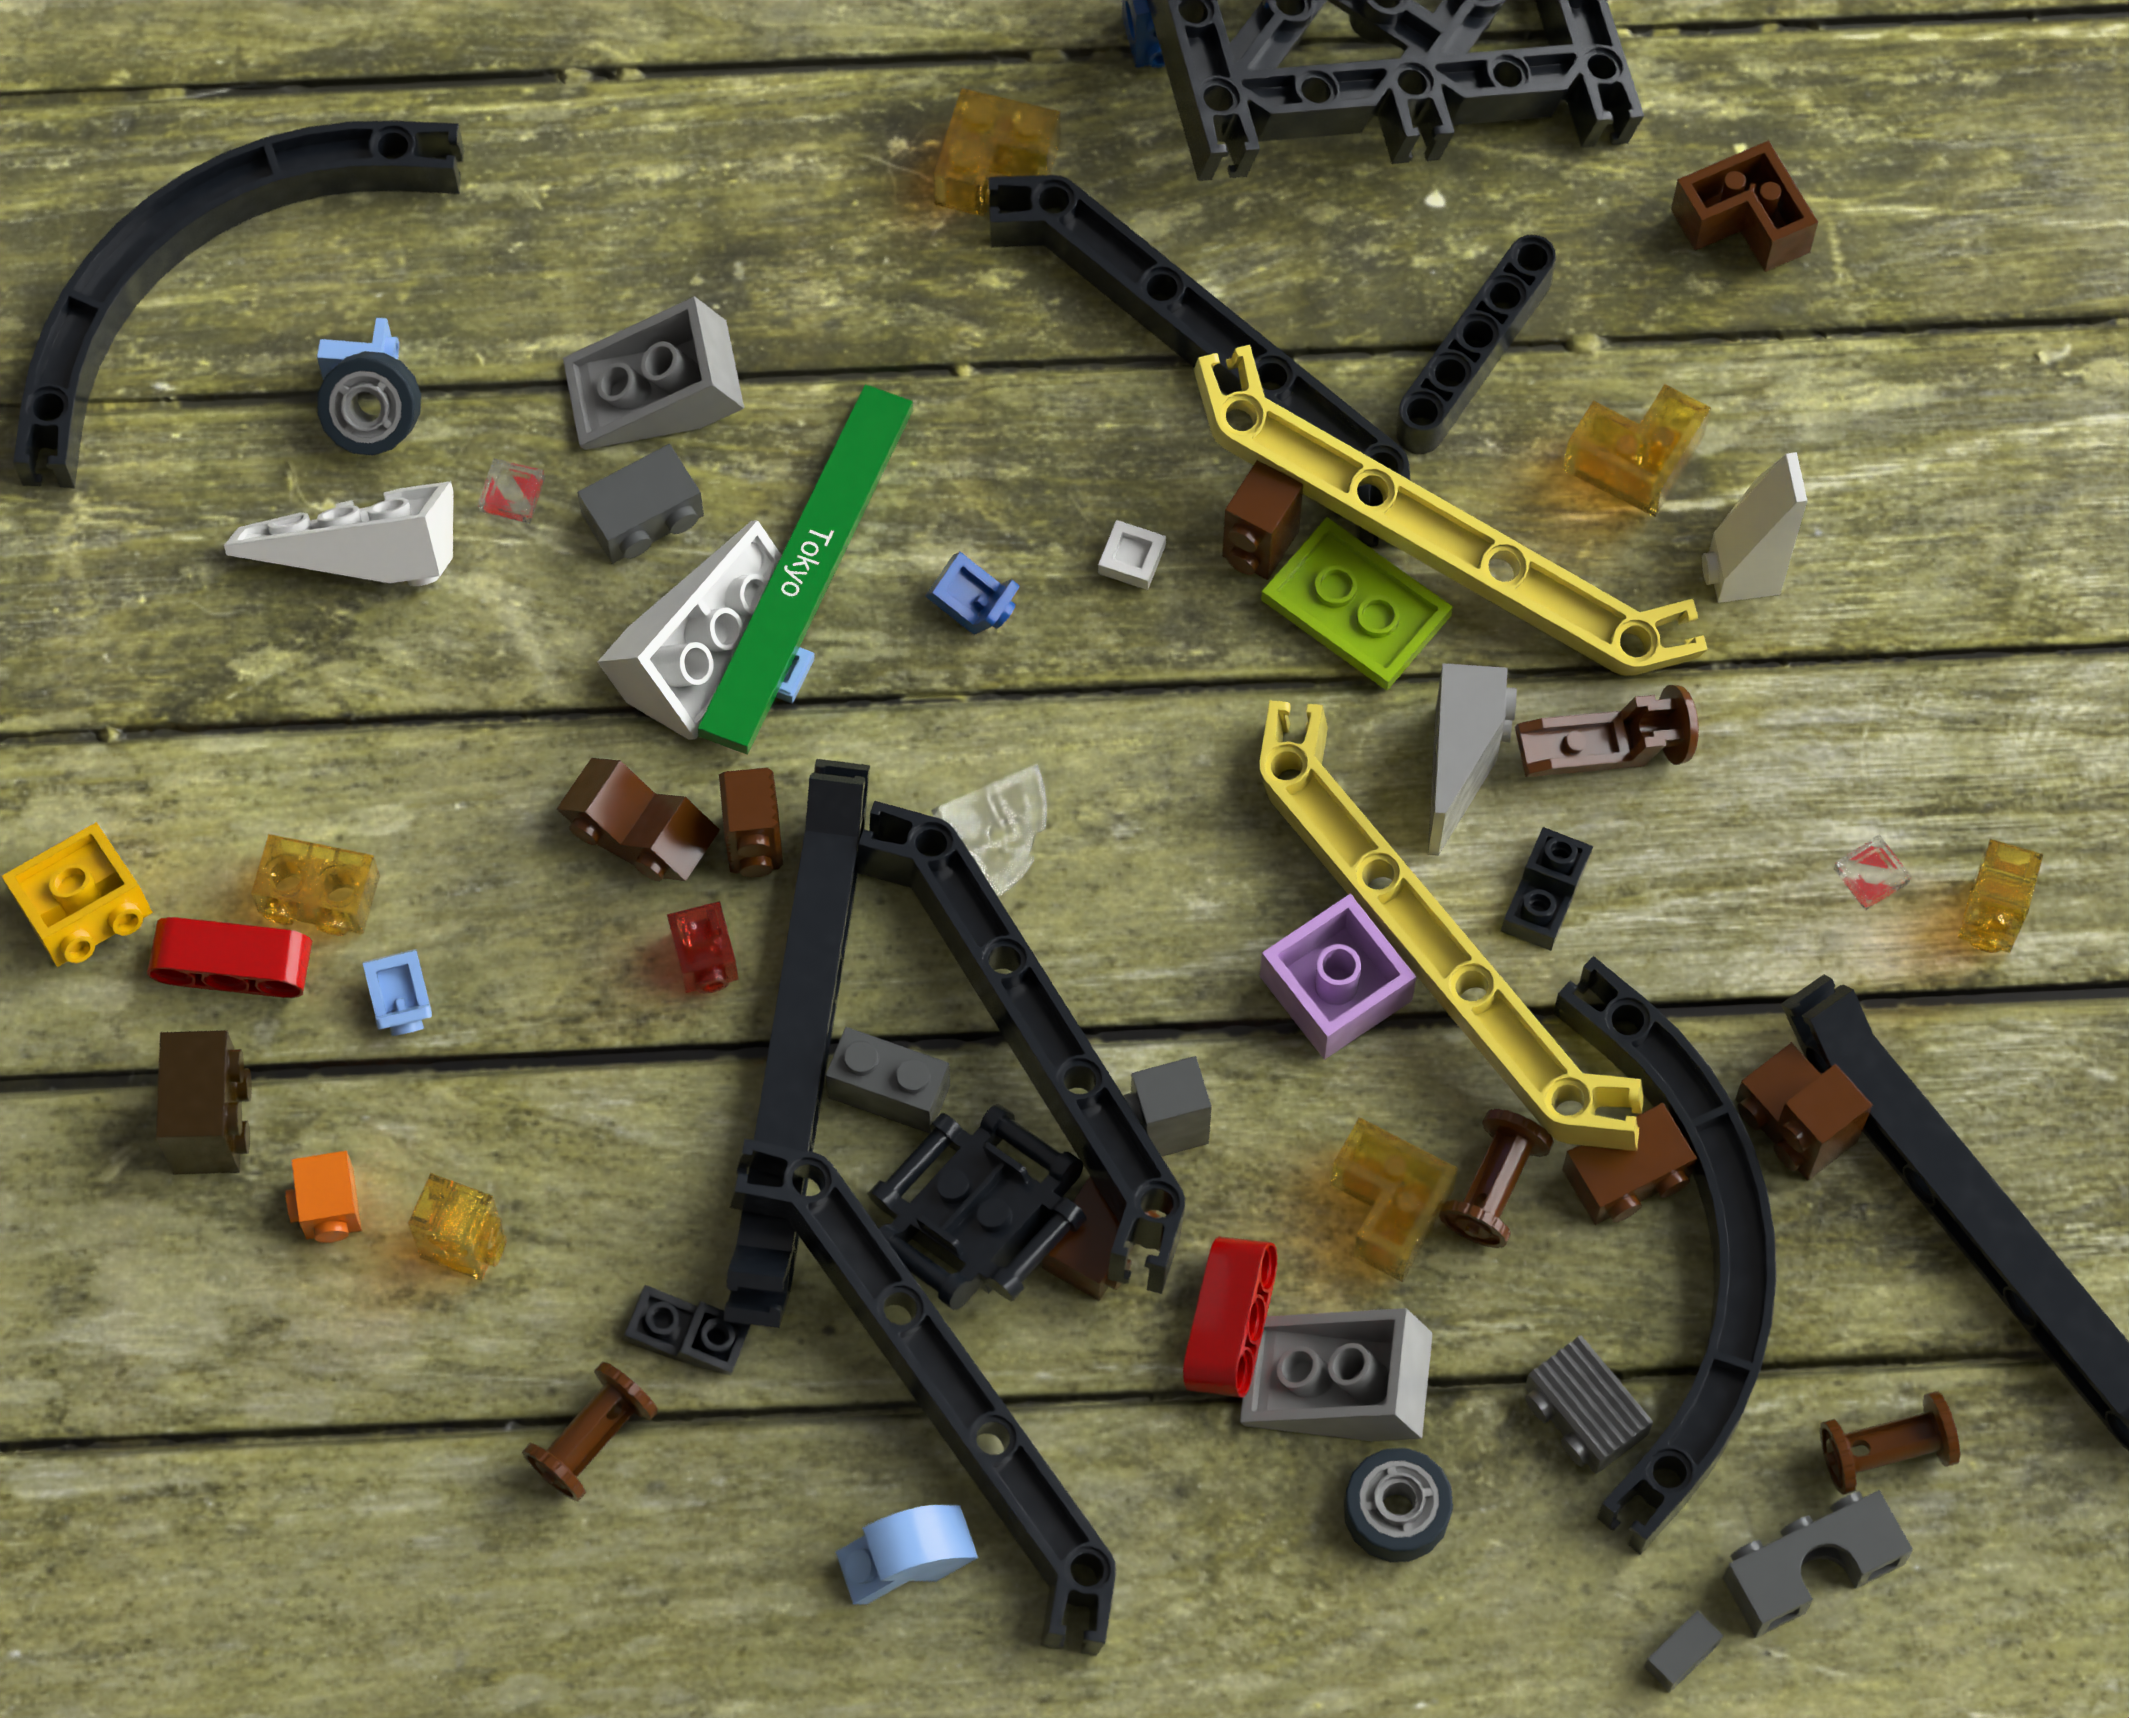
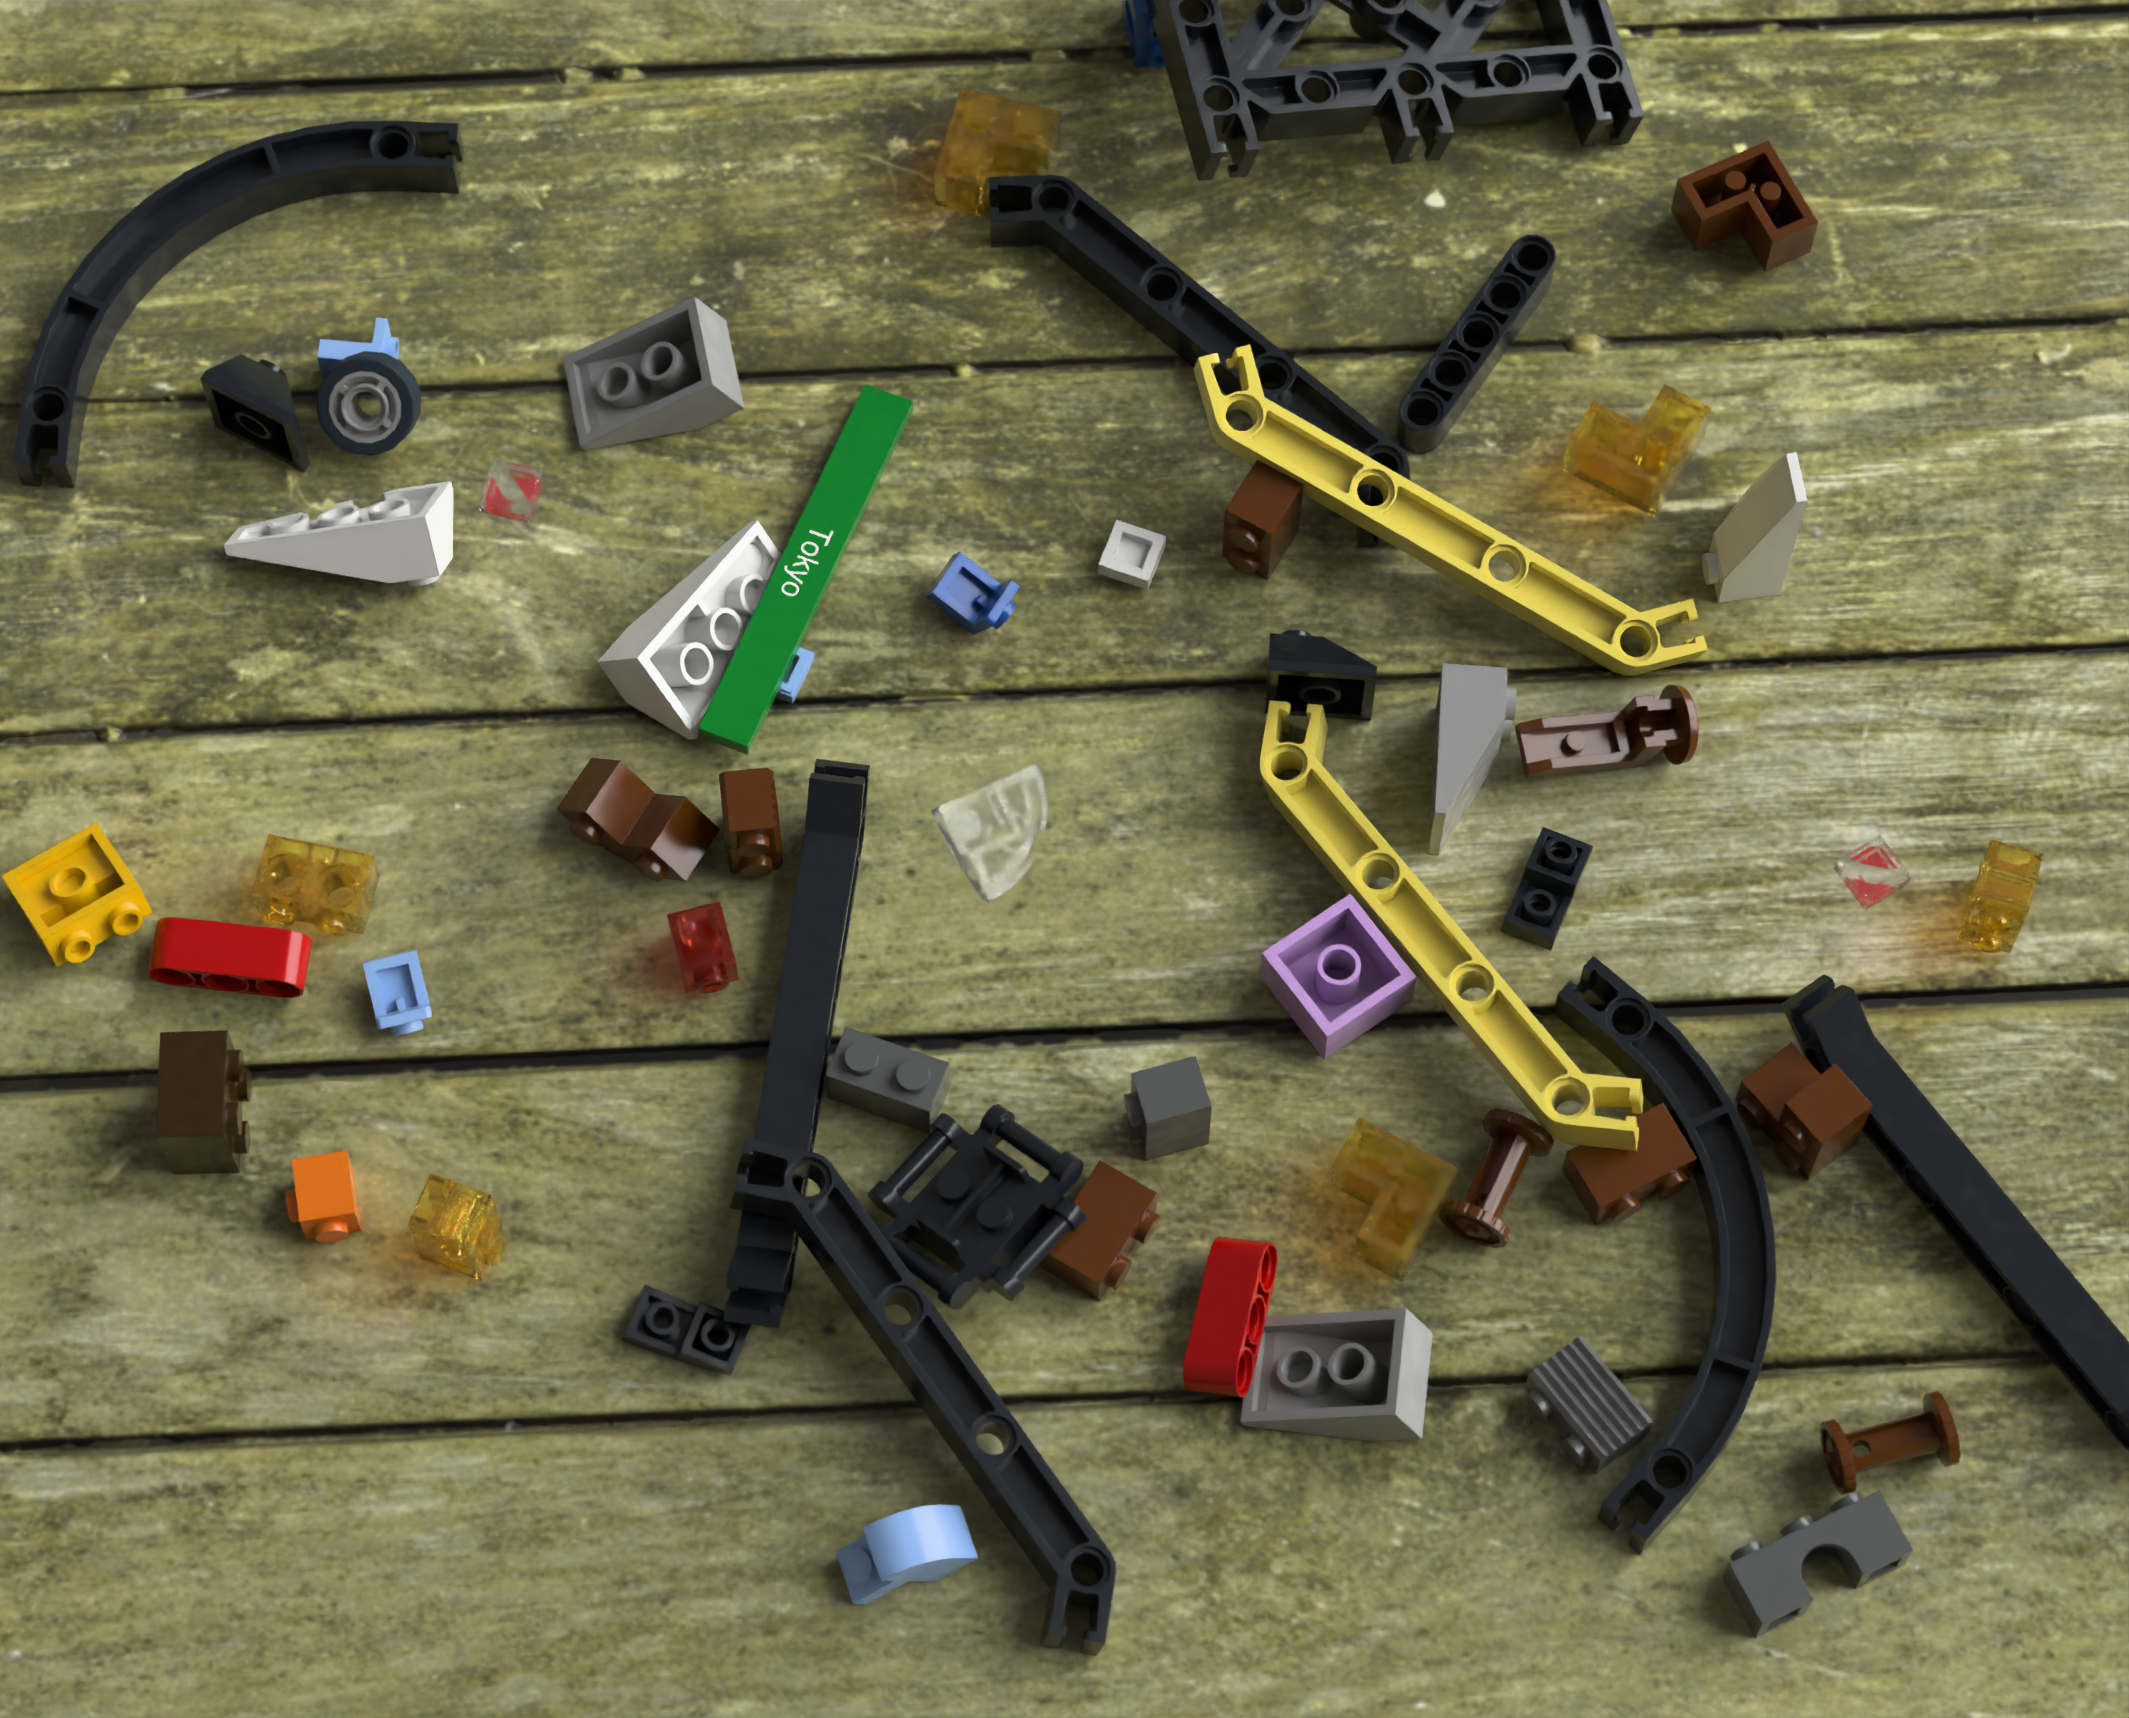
reddish brown hose [522,1362,658,1502] -> none
dark grey brick [577,444,704,564] -> none
black piece [857,801,1185,1294] -> none
lime plate [1261,517,1453,691] -> none
wheel [1344,1448,1453,1562] -> none
dark grey piece [1644,1610,1723,1693] -> none
none -> black slope [200,354,310,472]
none -> black slope [1264,630,1377,721]

